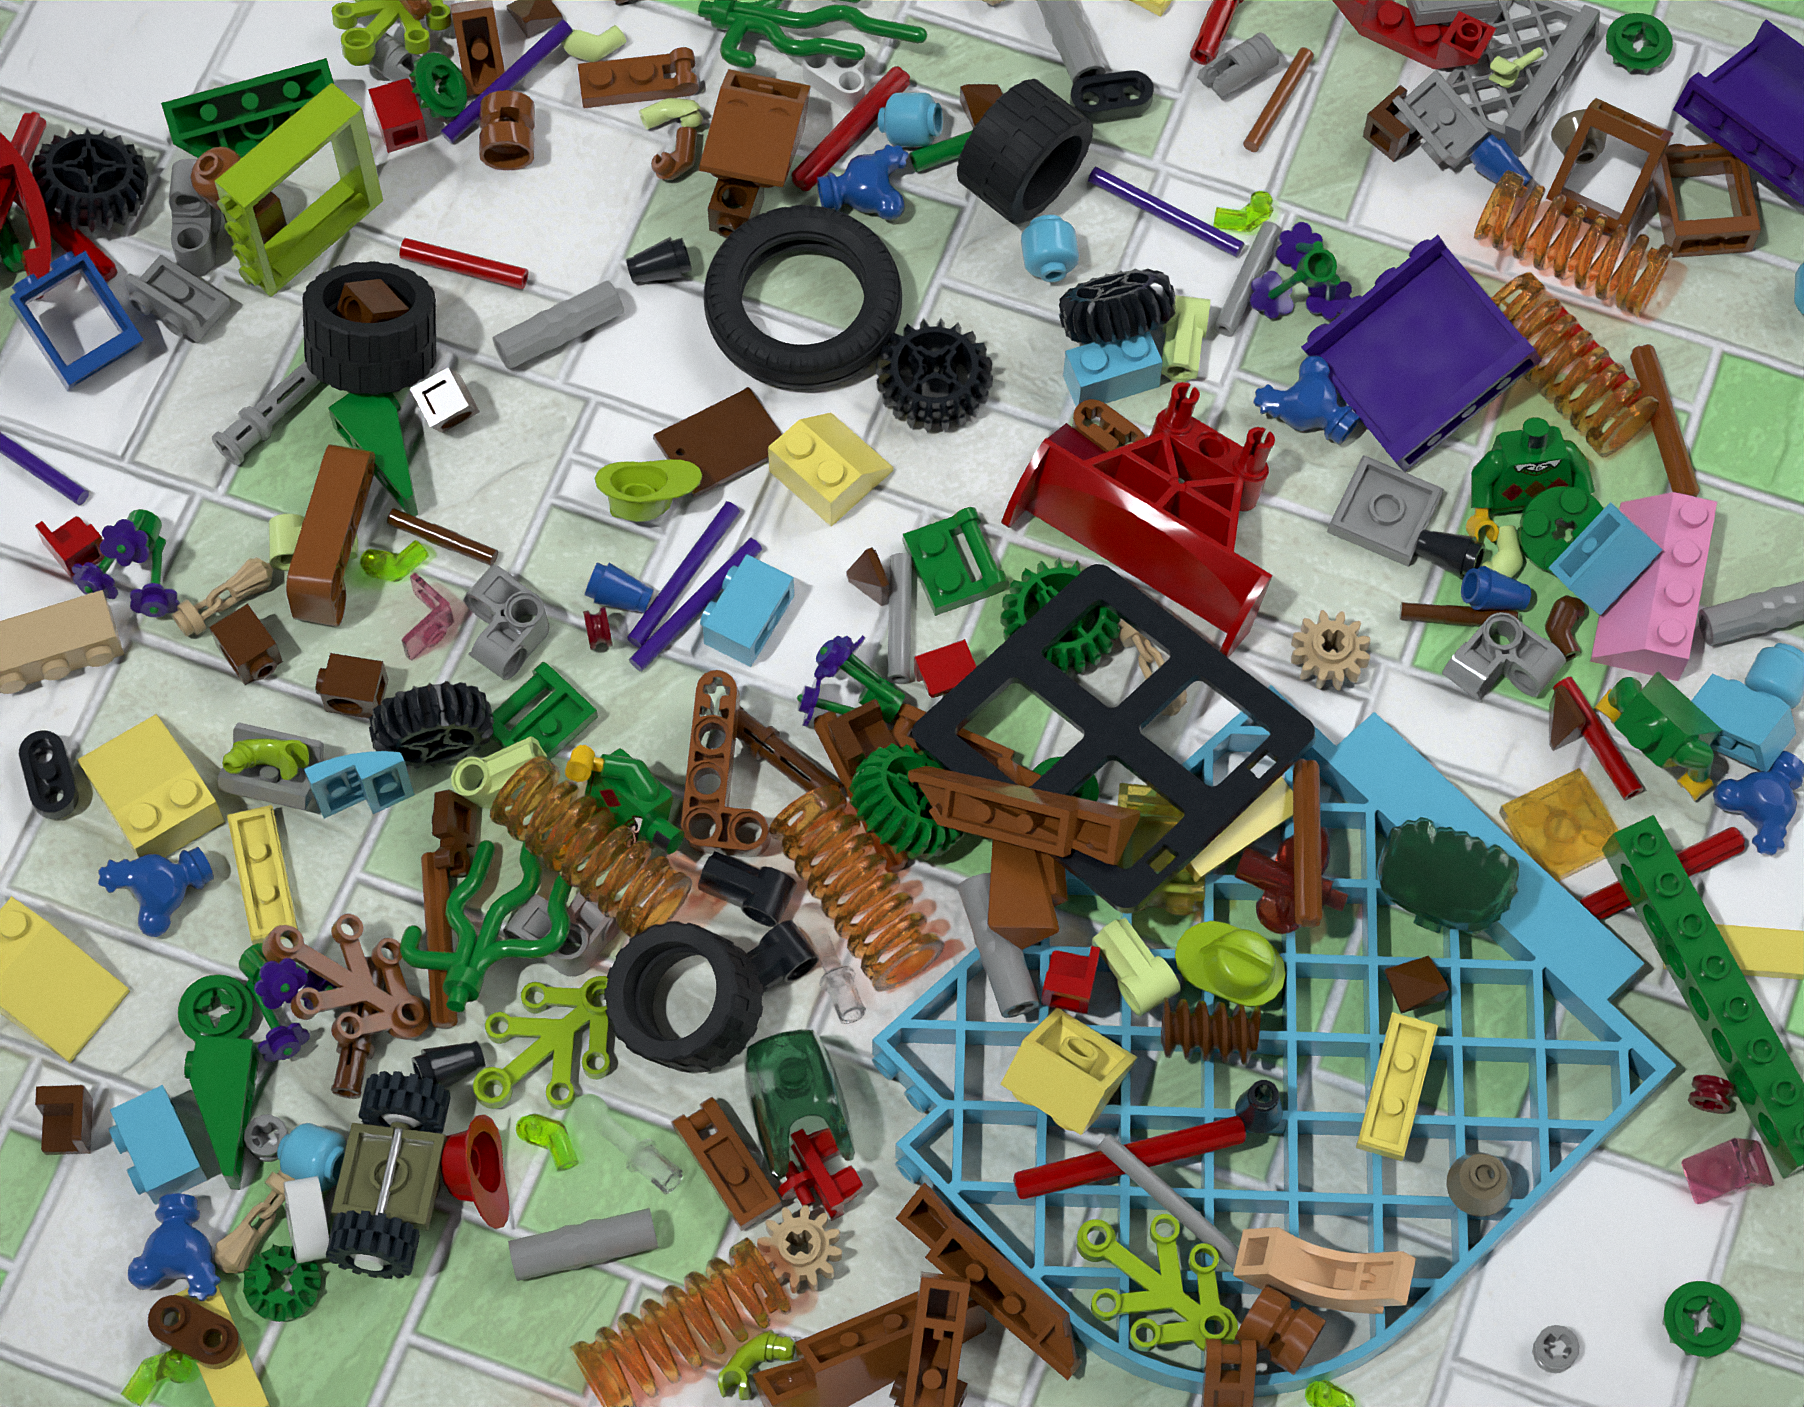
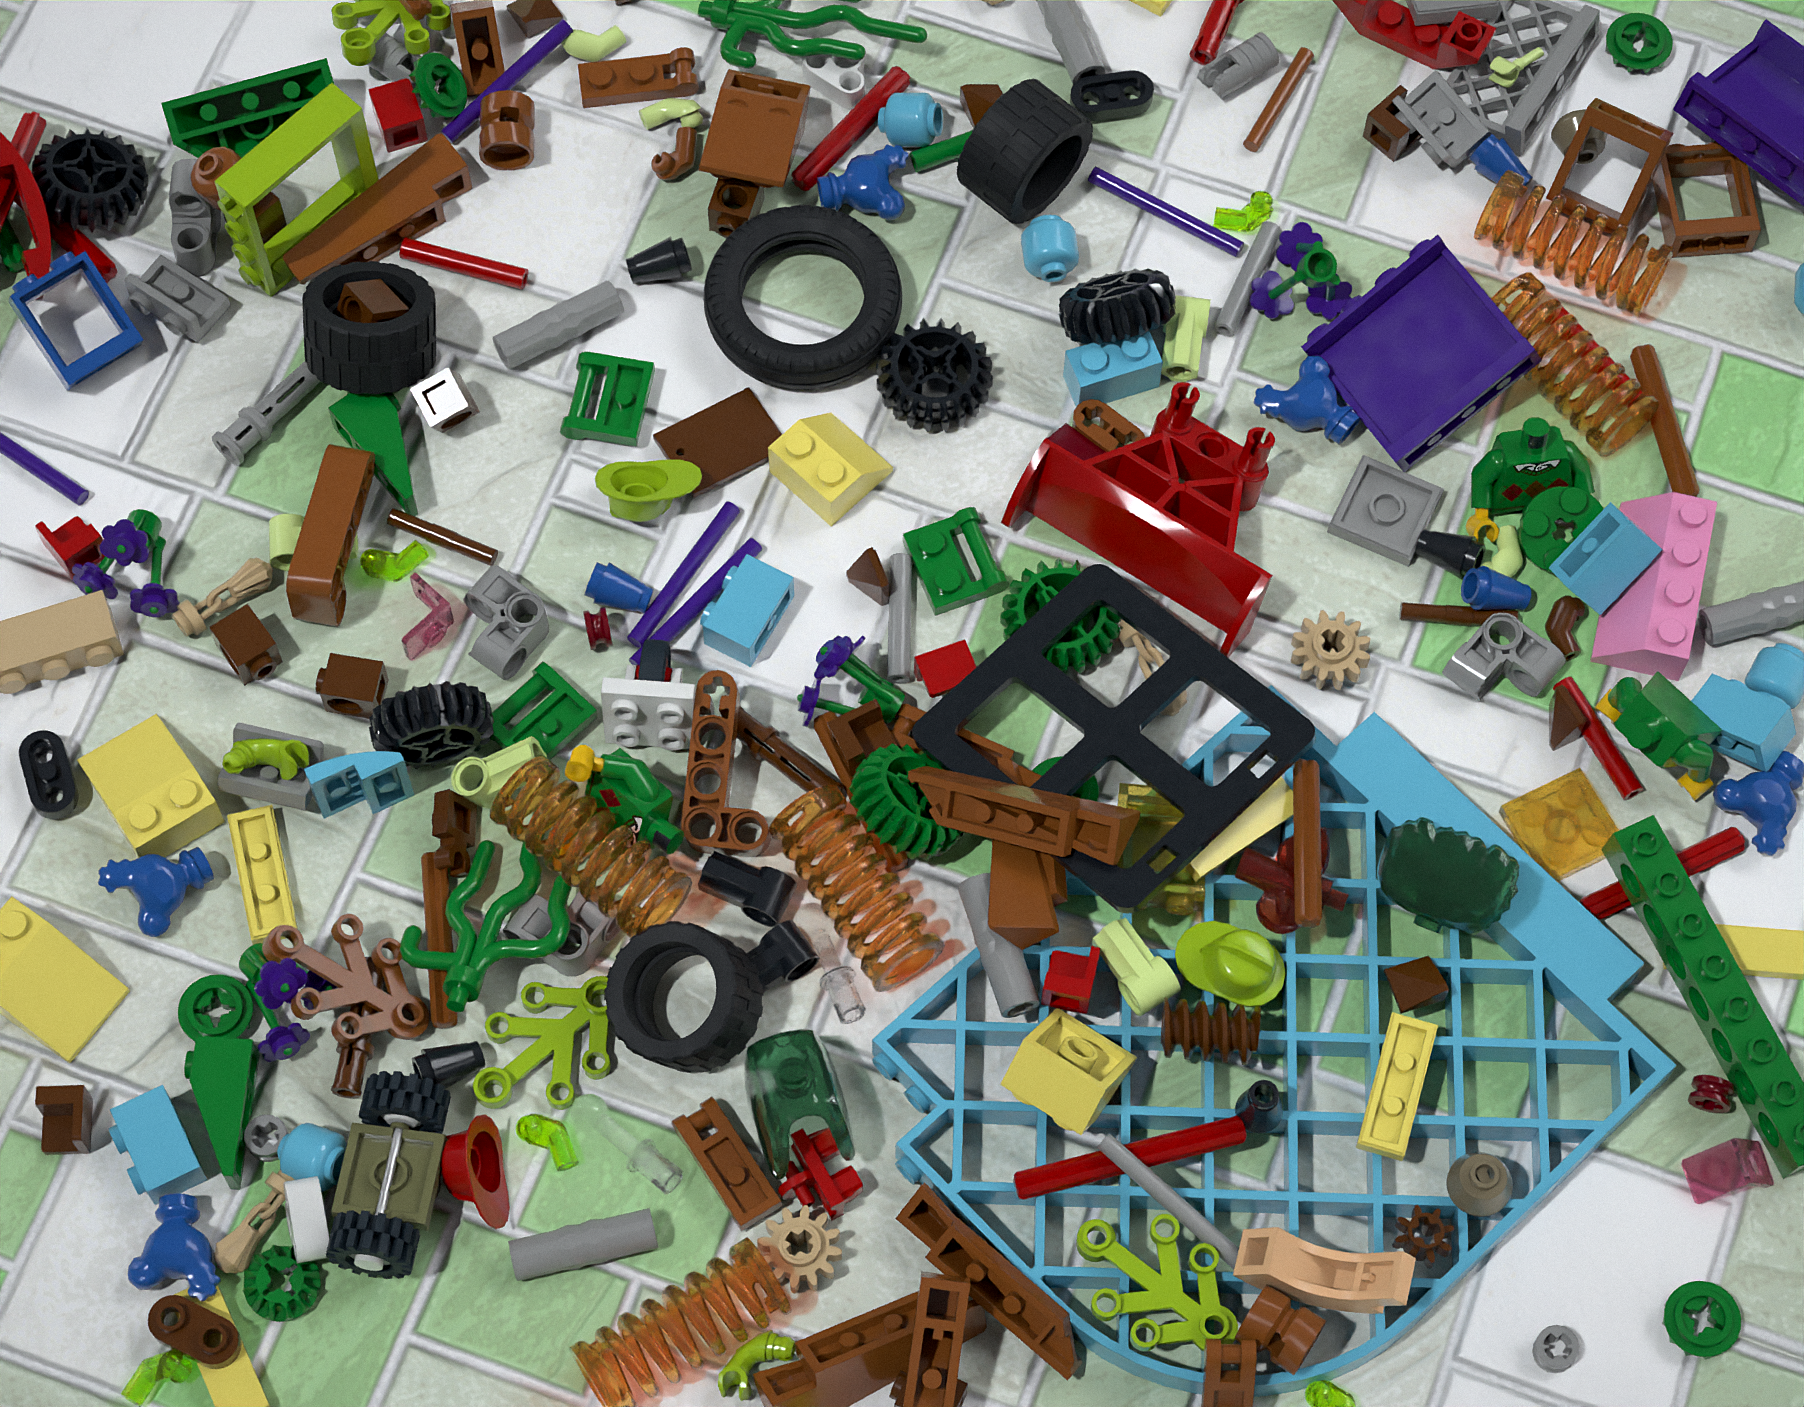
none -> dark orange wedge [283,133,473,285]
none -> green plate [560,351,655,447]
none -> white plate [601,639,695,751]
none -> reddish brown gear [1392,1205,1454,1269]

